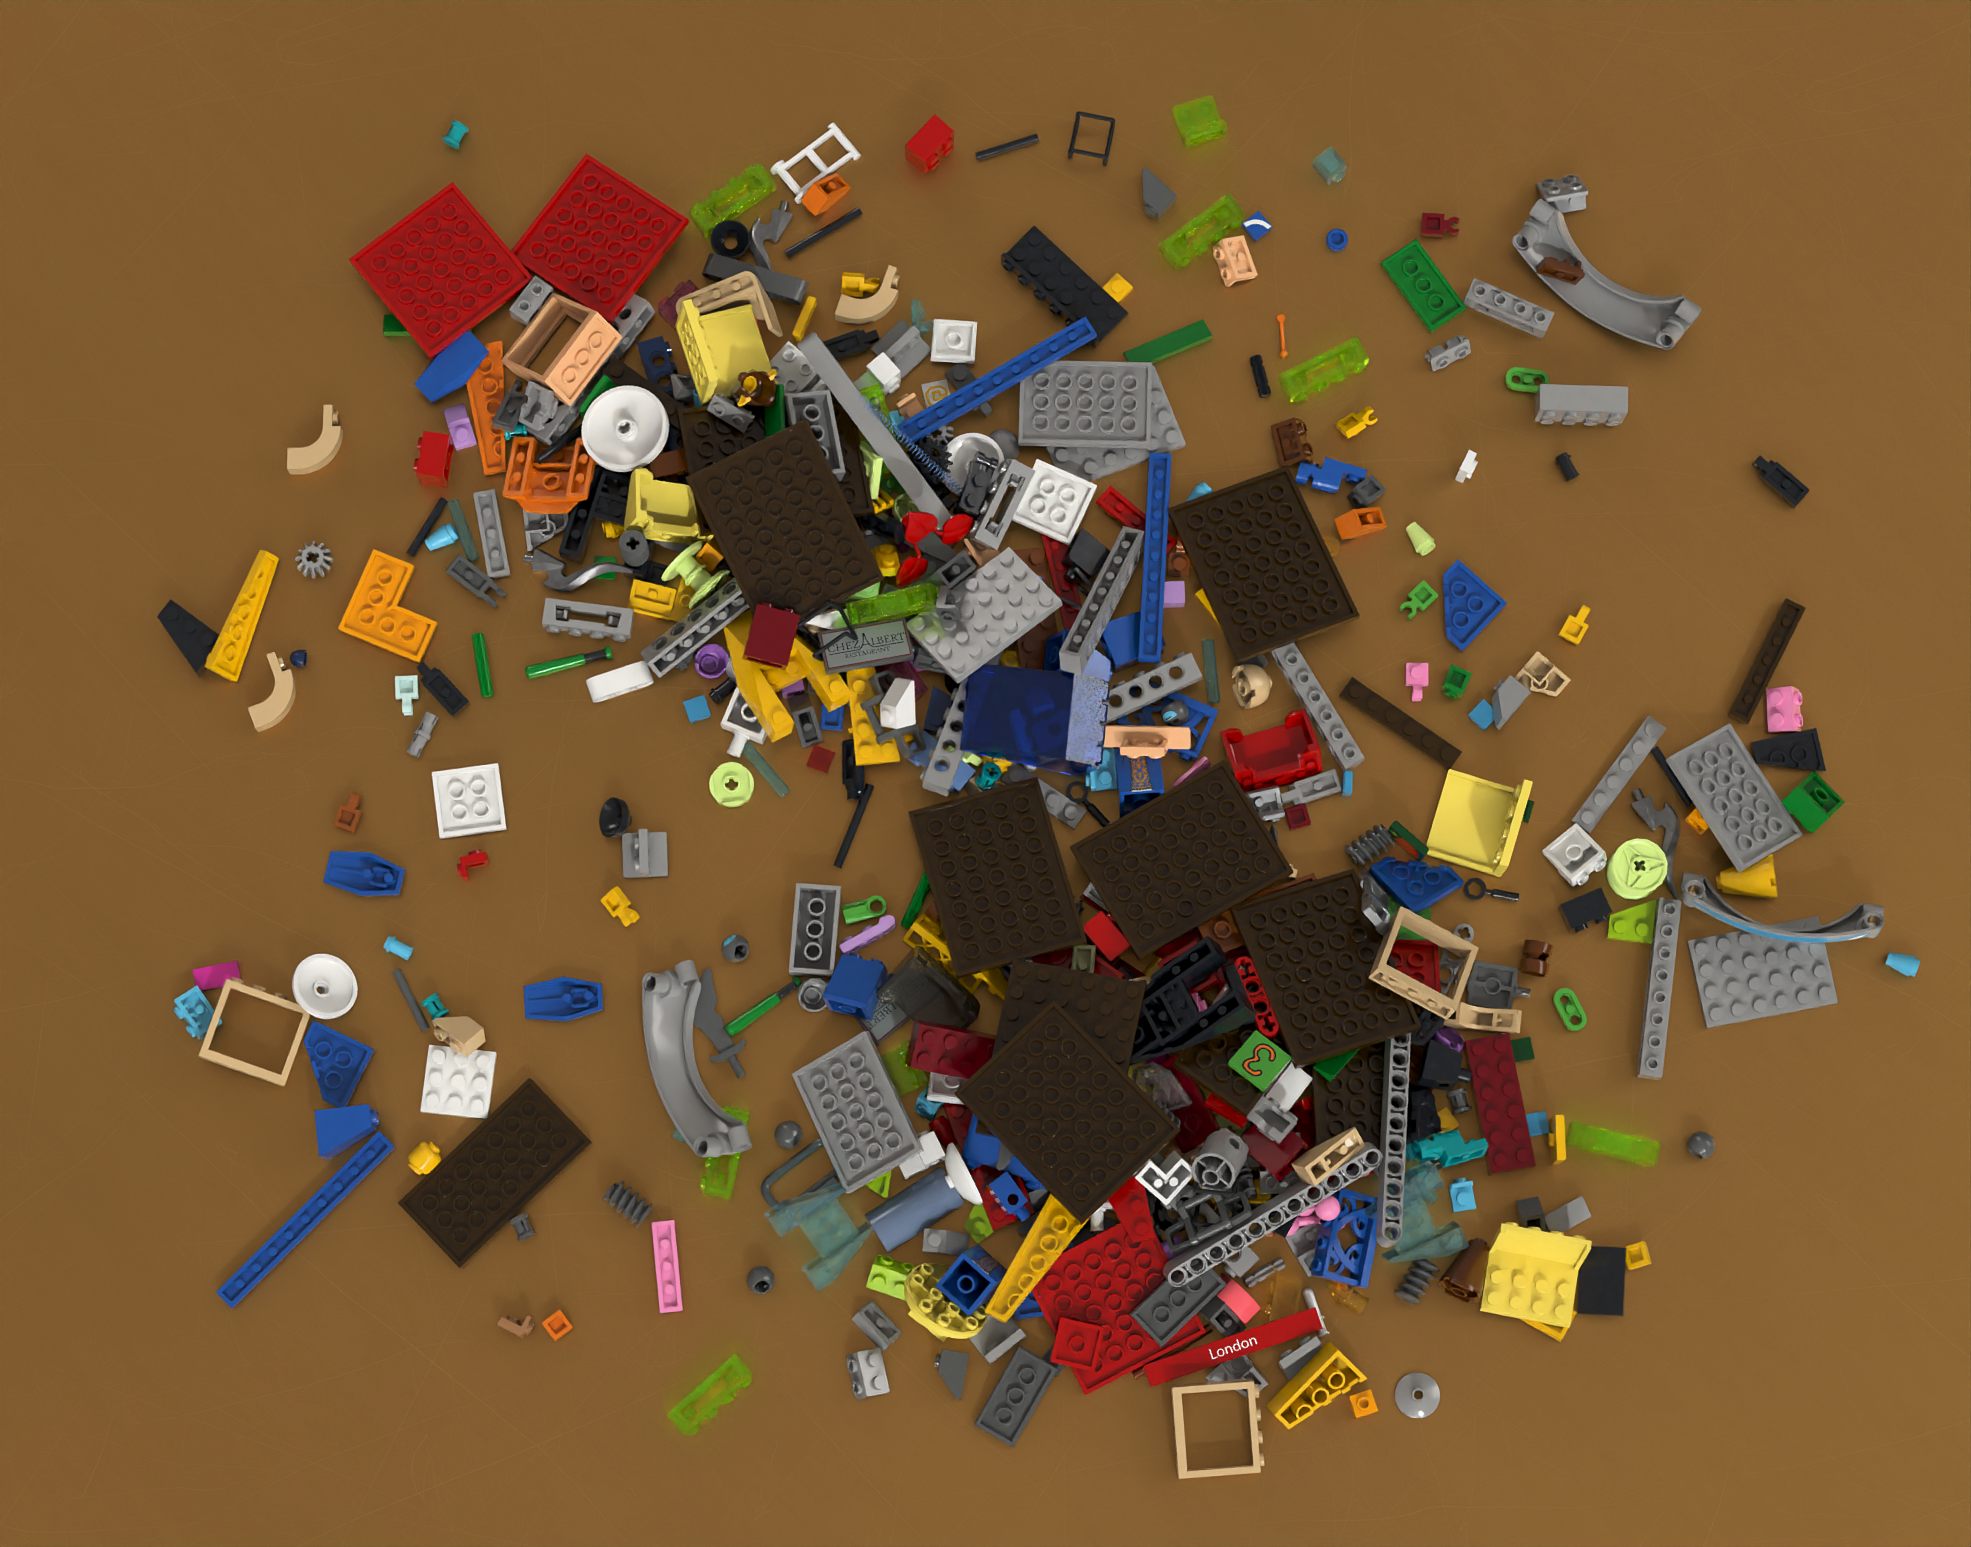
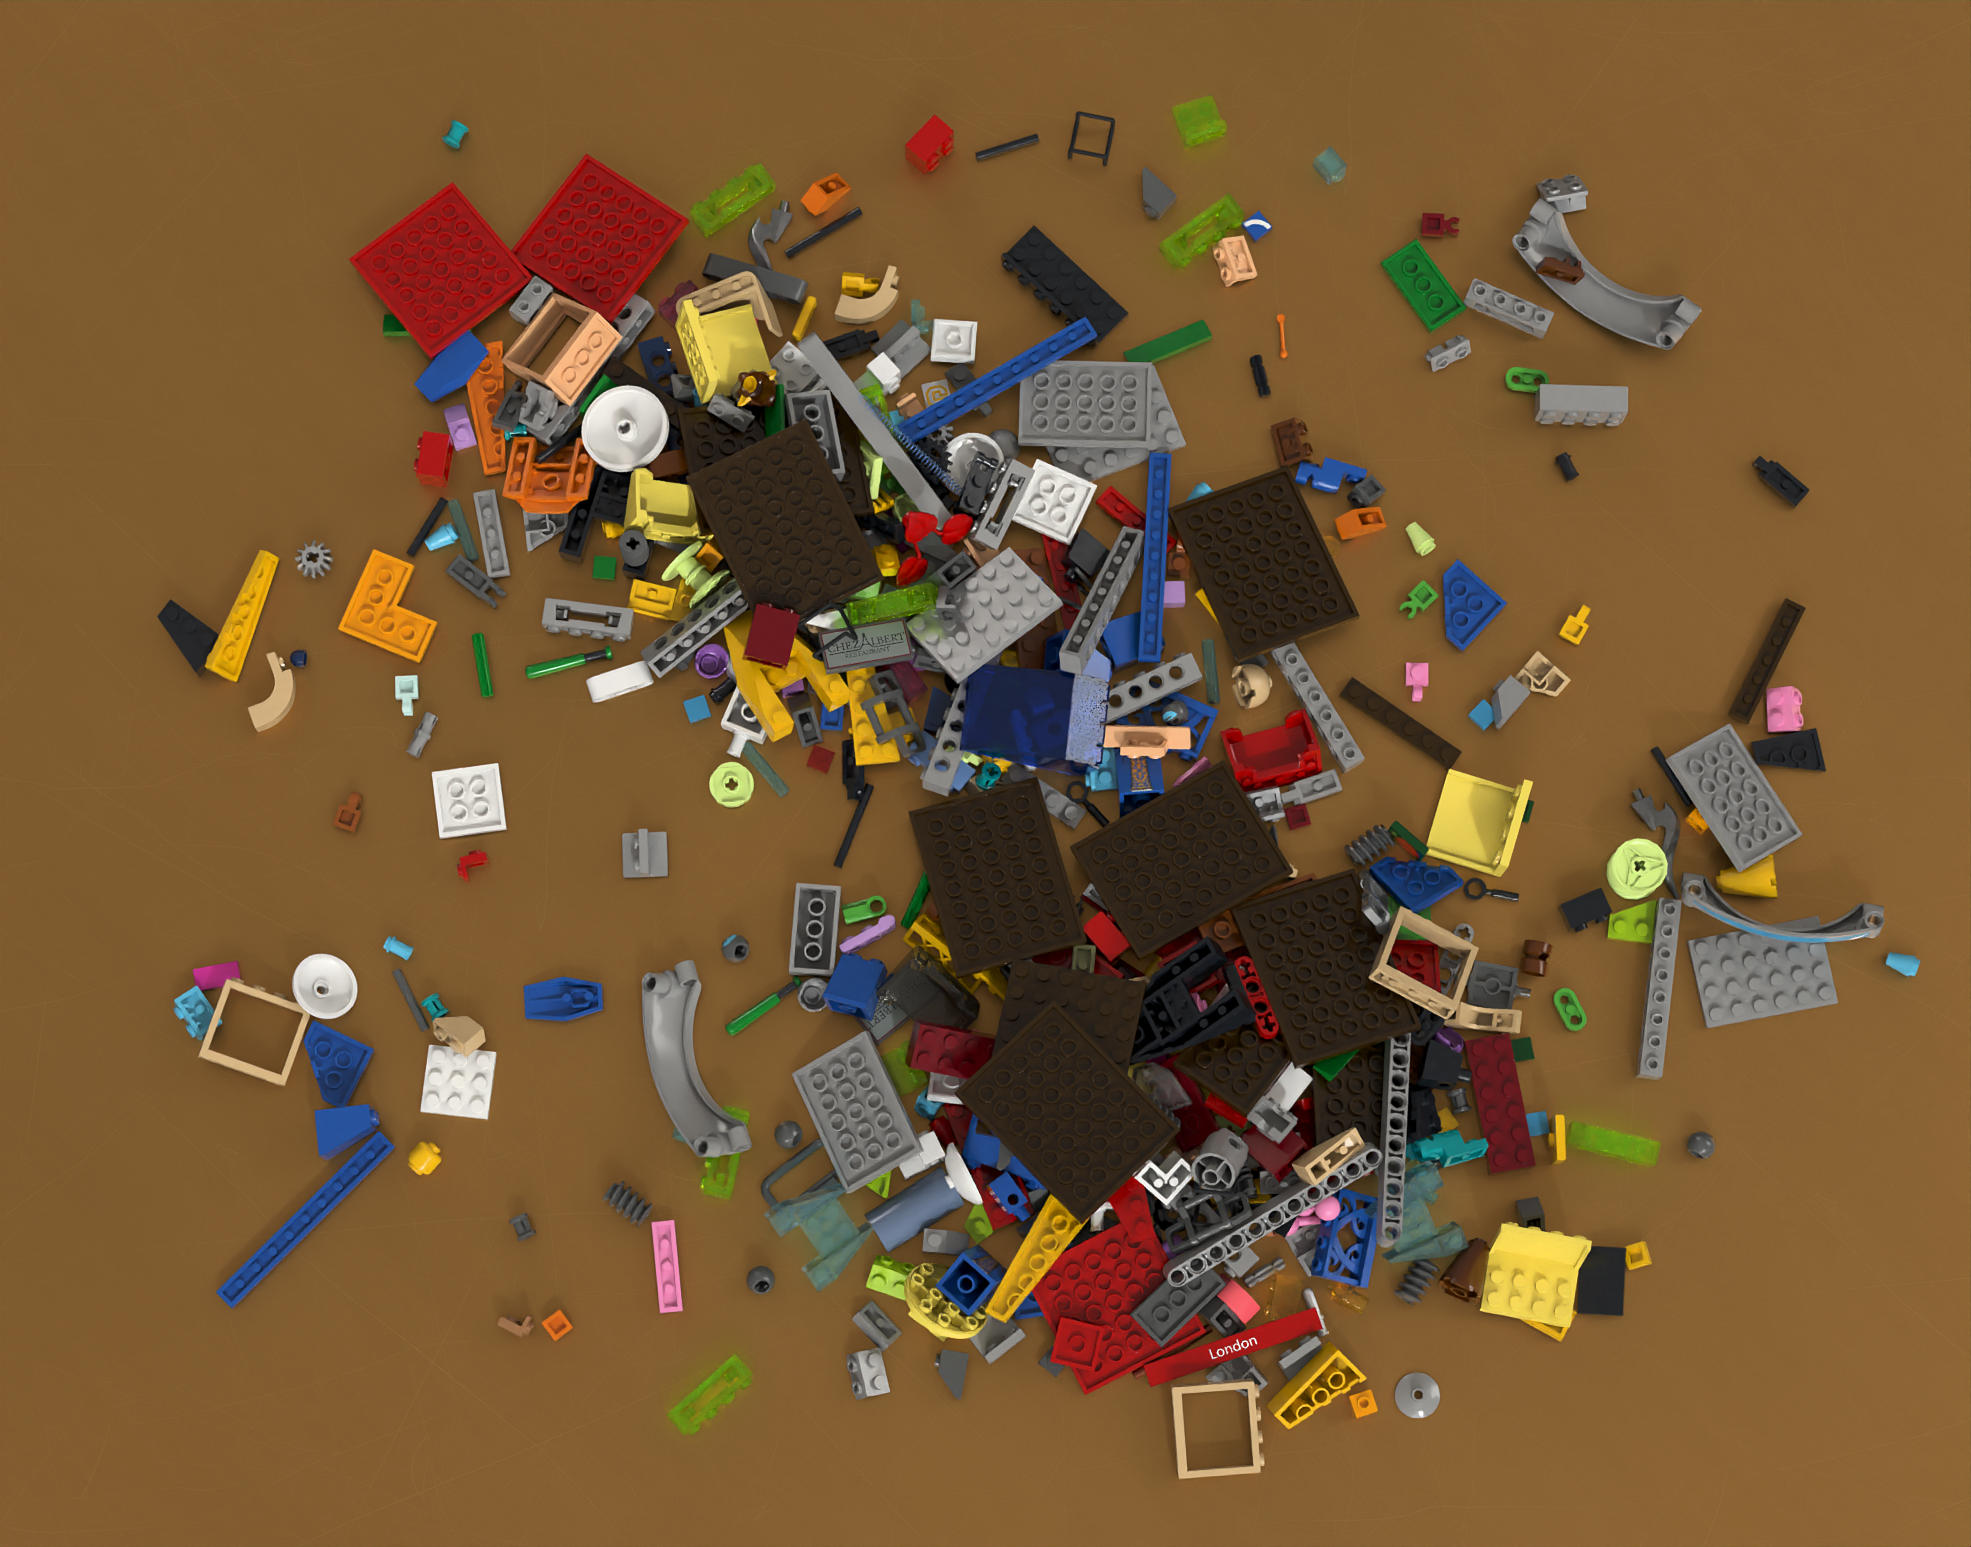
tan arch [287,405,343,474] -> none
blue piece [323,851,406,896] -> none
dark brown plate [398,1078,592,1269] -> none
black hinge [416,662,470,717] -> none
flat silver piece [523,549,633,592] -> none
black piece [599,797,632,838] -> none
yellow plate [601,886,640,927] -> none
black tile [645,561,669,586] -> none
dark grey sword [694,968,746,1079] -> none
black piece [710,220,750,259] -> none
white piece [770,122,861,204] -> none
white slope [880,678,916,729] -> none
dark grey tile [974,1345,1058,1447] -> none
yellow plate [1102,273,1133,303] -> none
bright green tile [1228,1030,1292,1092] -> none
clear neon green brick [1278,336,1369,403] -> none
blue tile [1326,229,1348,252] -> none
yellow plate [1335,406,1377,439] -> none
dark azure tile [1341,770,1353,797] -> none
green bracket [1440,664,1472,699] -> none
medium azure bracket [1448,1178,1476,1213] -> none
white plate [1455,450,1478,483] -> none
white plate [1542,823,1607,887] -> none
light grey slope [1545,1196,1592,1233] -> none
light grey plate [1571,716,1667,835] -> none
green slope [1781,771,1845,834] -> none

